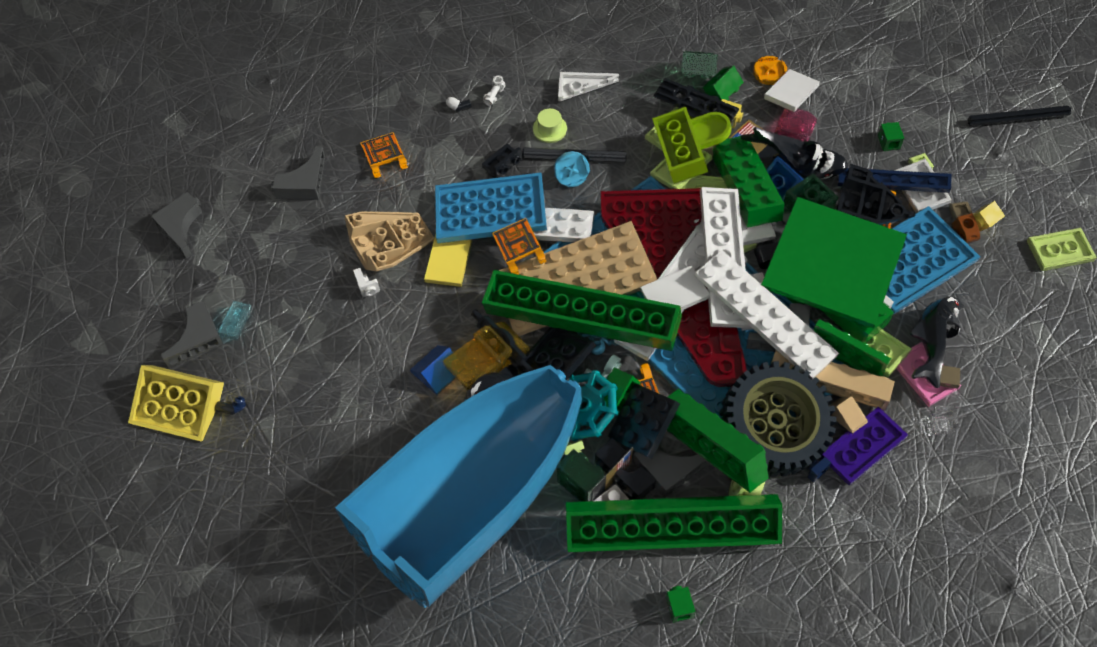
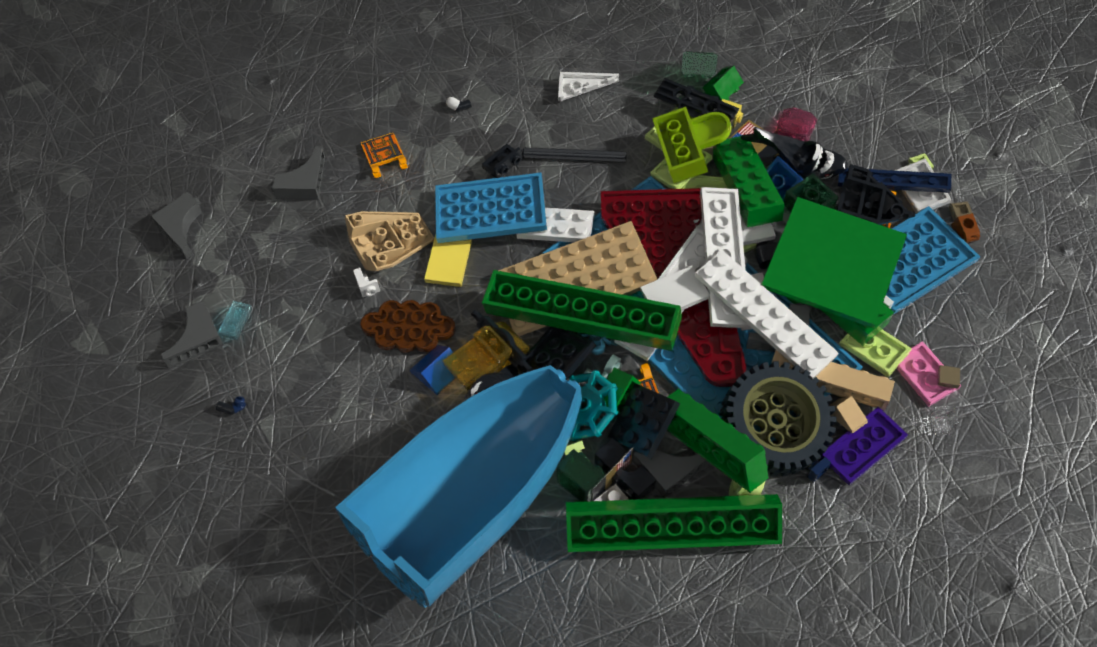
light yellow slope [128,365,224,441] -> none
white bar [483,76,505,106] -> none
flag [492,218,547,274] -> none
yellowish green piece [533,108,567,143] -> none
medium azure tile [554,151,590,187] -> none
green brick [666,586,696,623] -> none
light orange tile [753,56,787,85] -> none
white tile [764,69,820,112] -> none
green plate [813,319,892,376] -> none
green brick [878,122,904,152] -> none
black piece [910,296,964,388] -> none
black axle [968,106,1072,126] -> none
light yellow brick [973,201,1005,231] -> none
yellowish green tile [1027,228,1097,271] -> none
none -> reddish brown plate [360,300,456,353]

